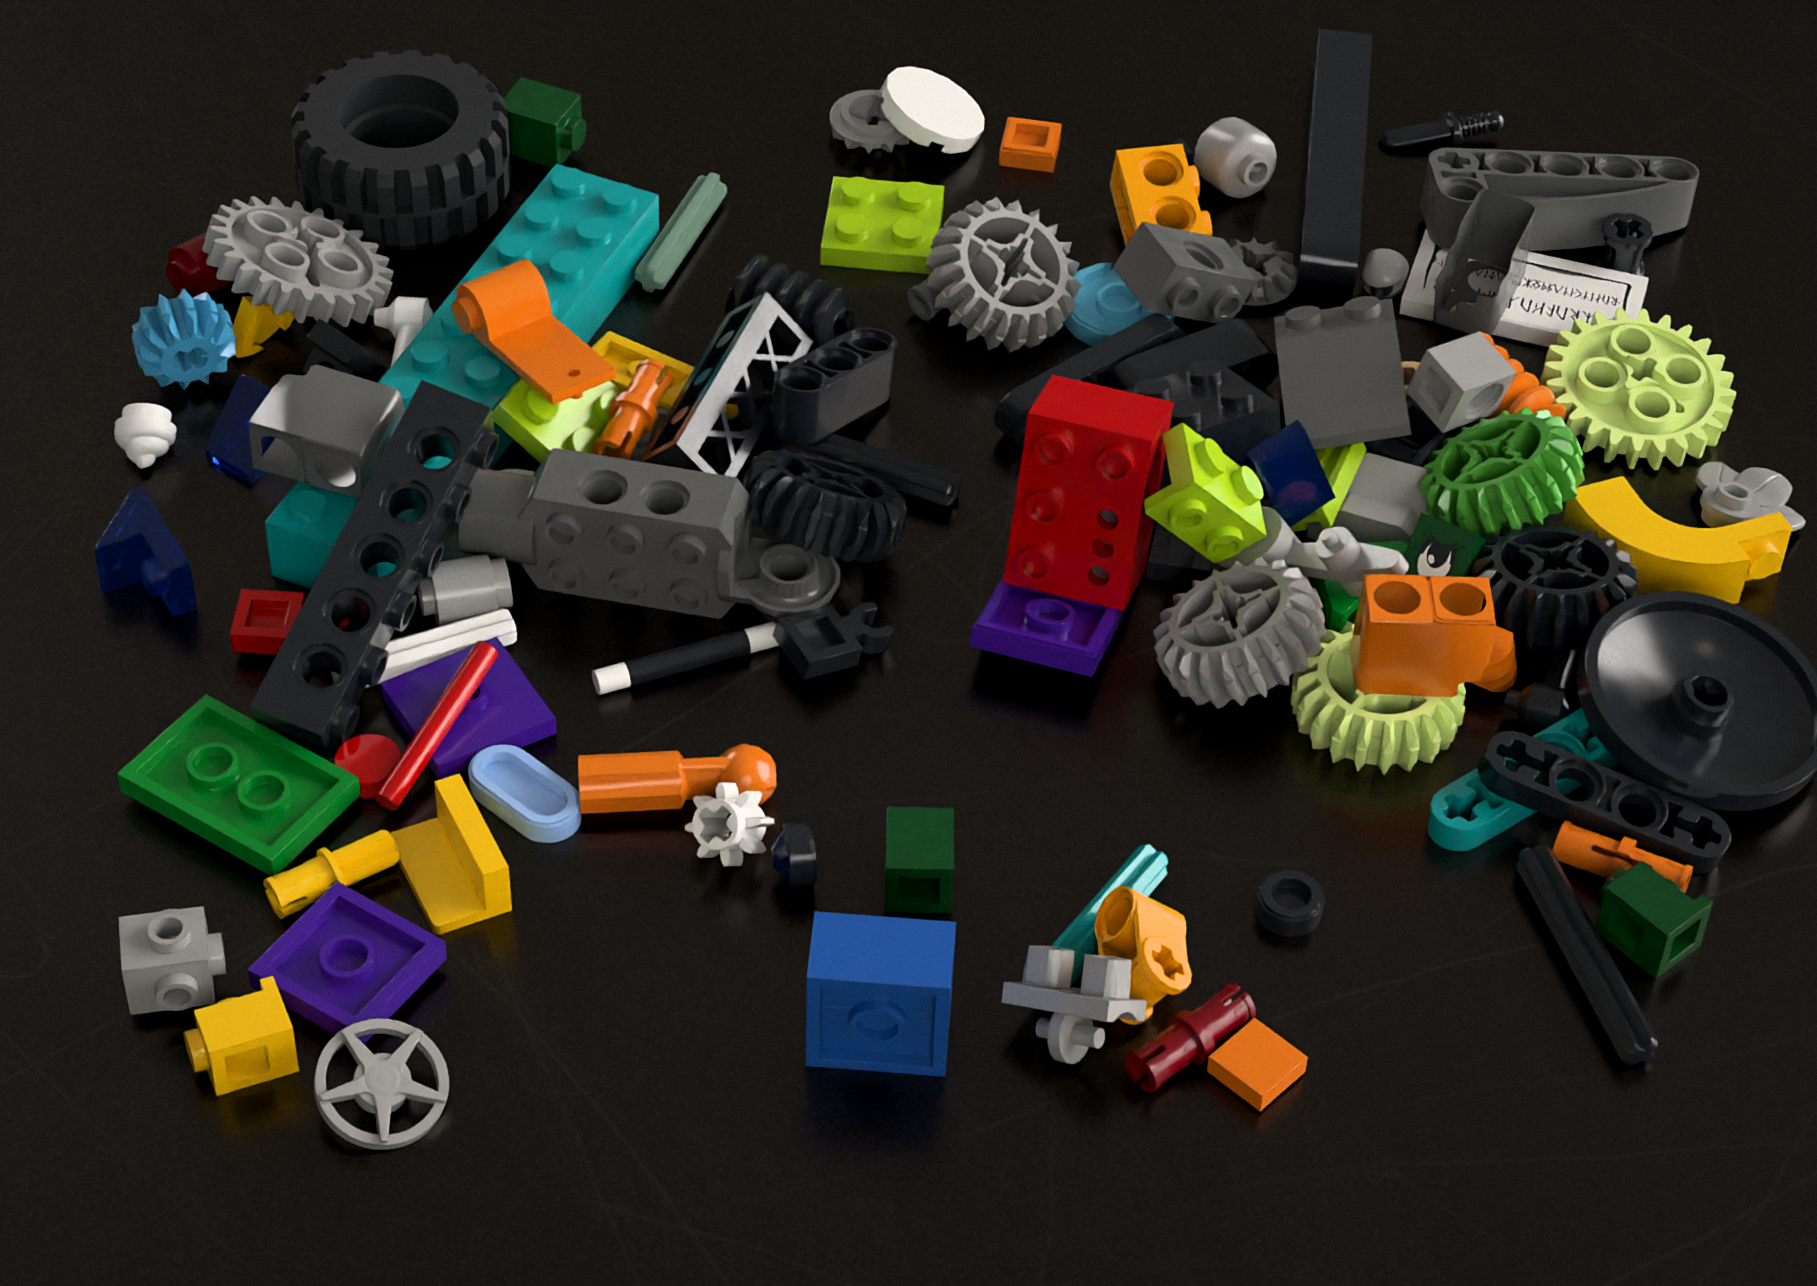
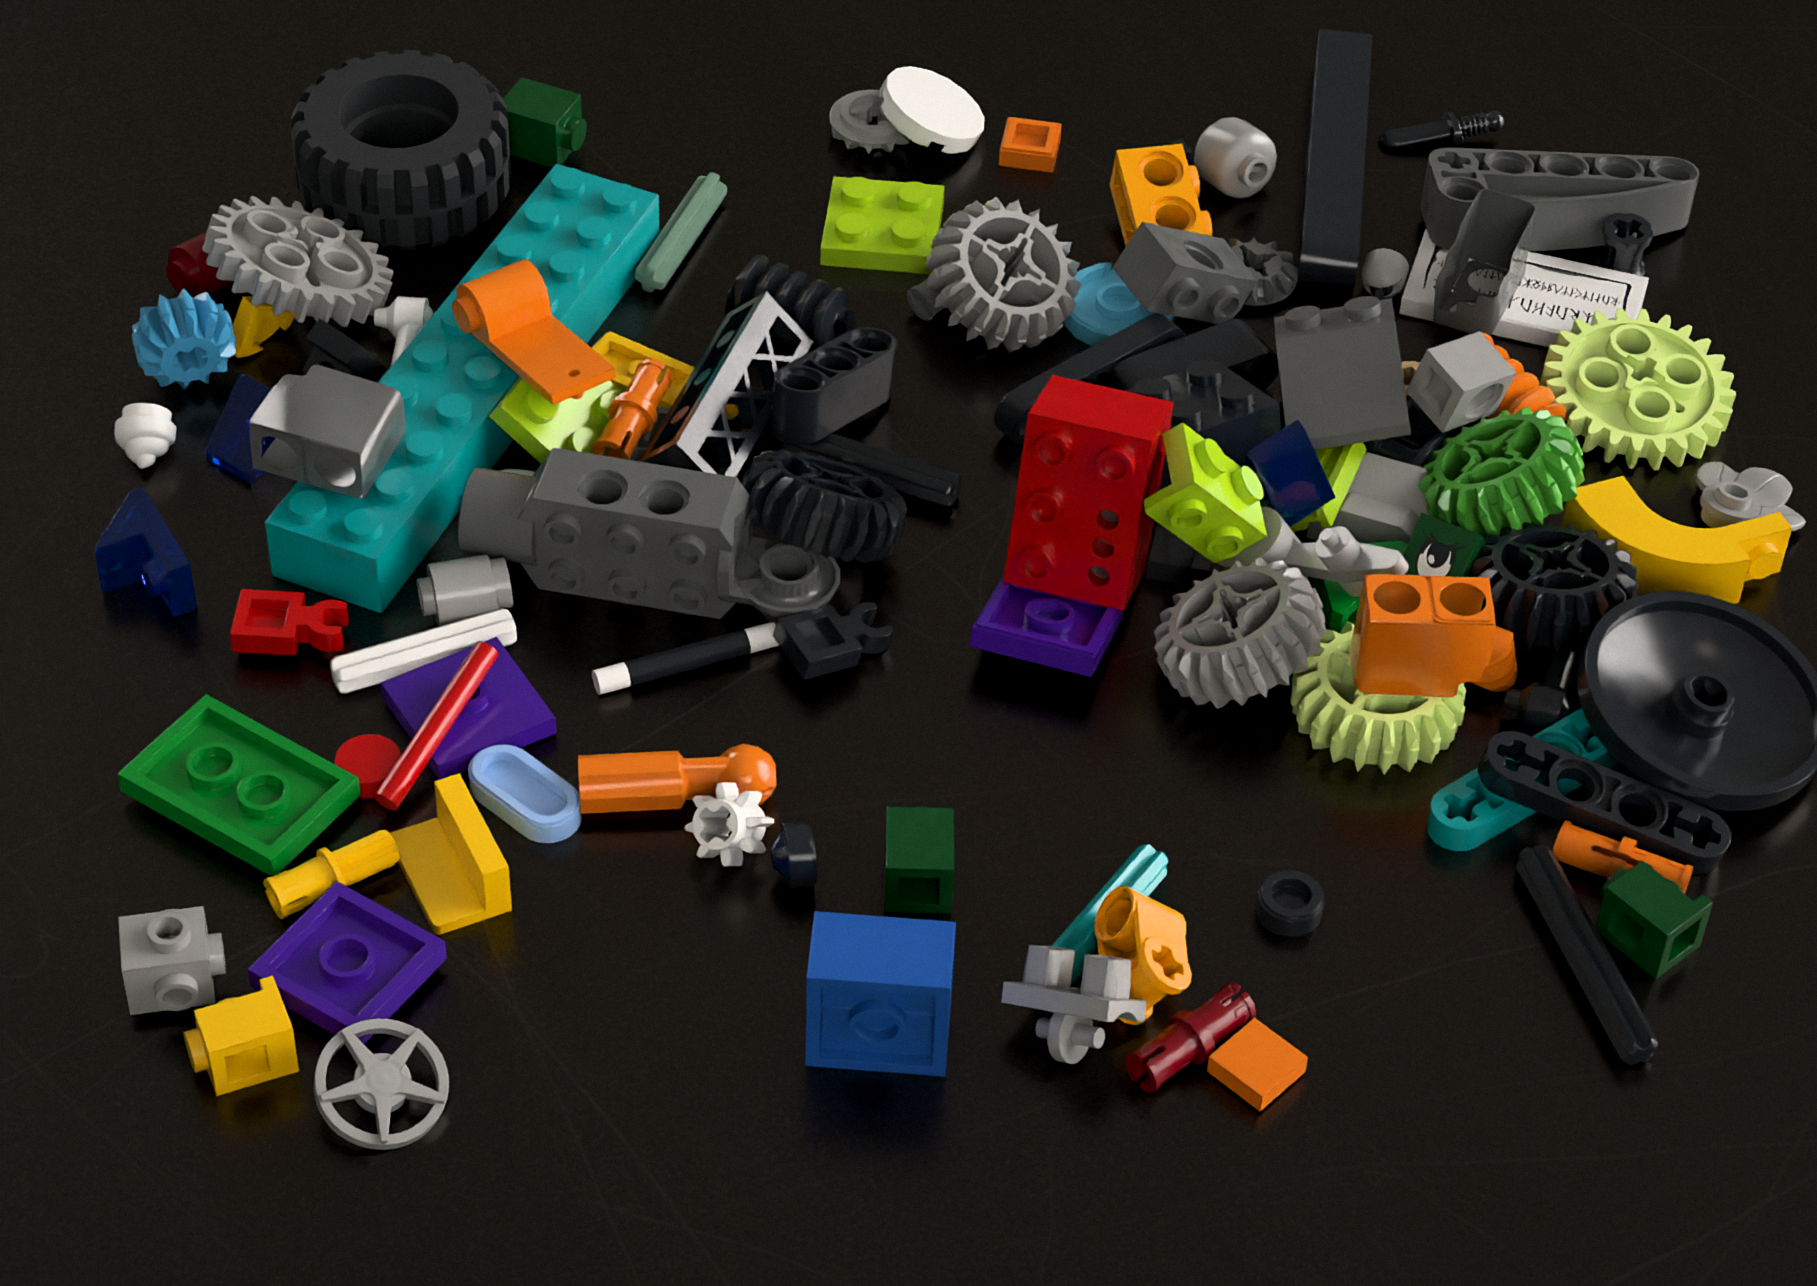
black brick [250,380,499,759] -> none

